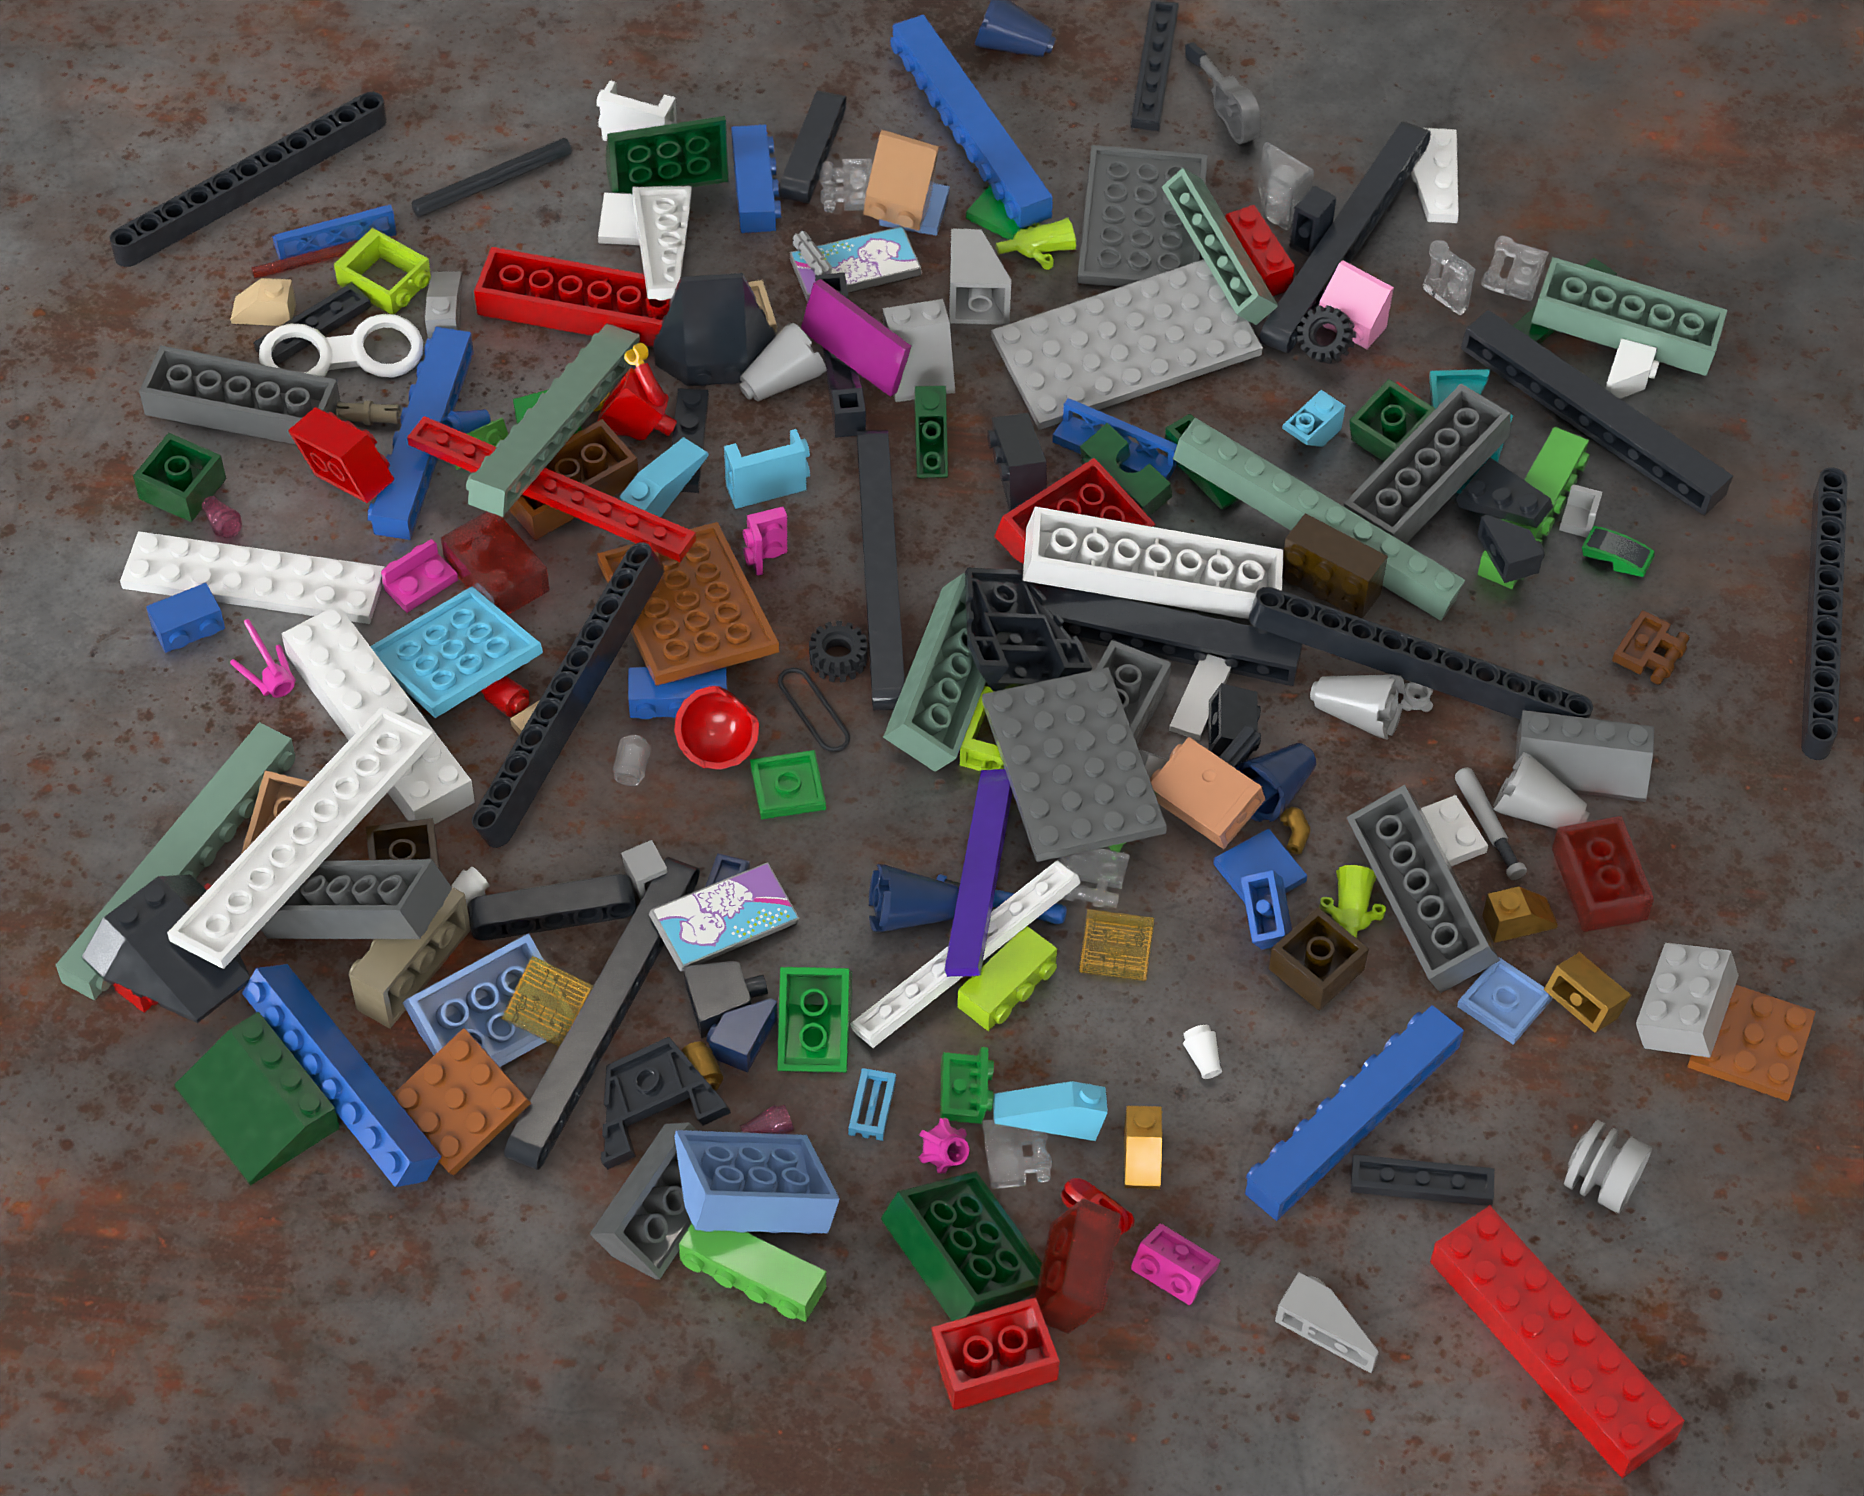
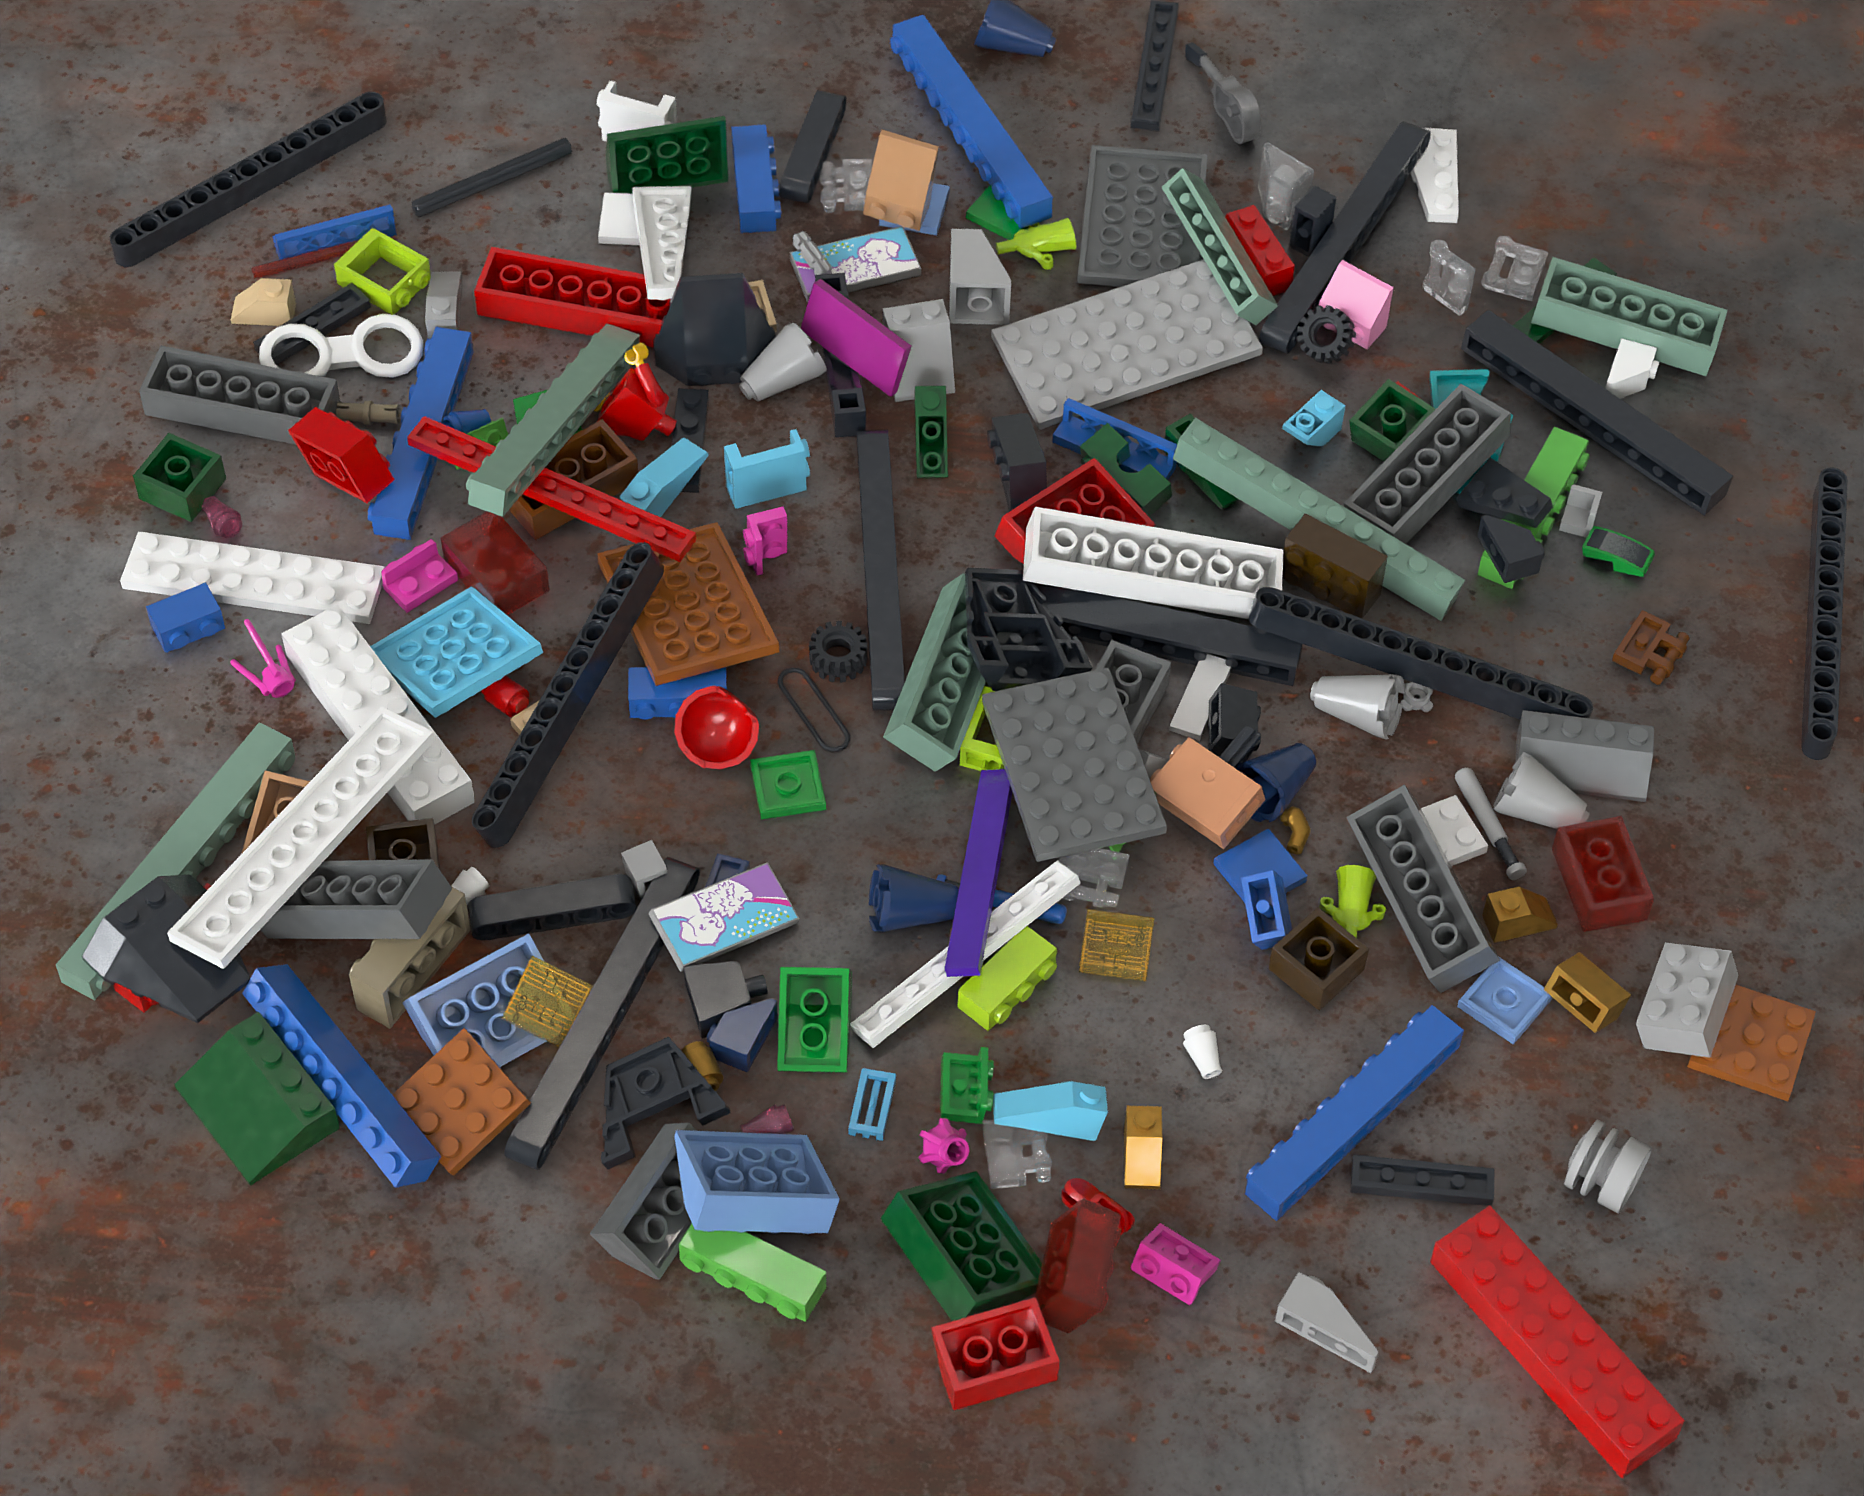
clear brick [613,735,651,786] -> none

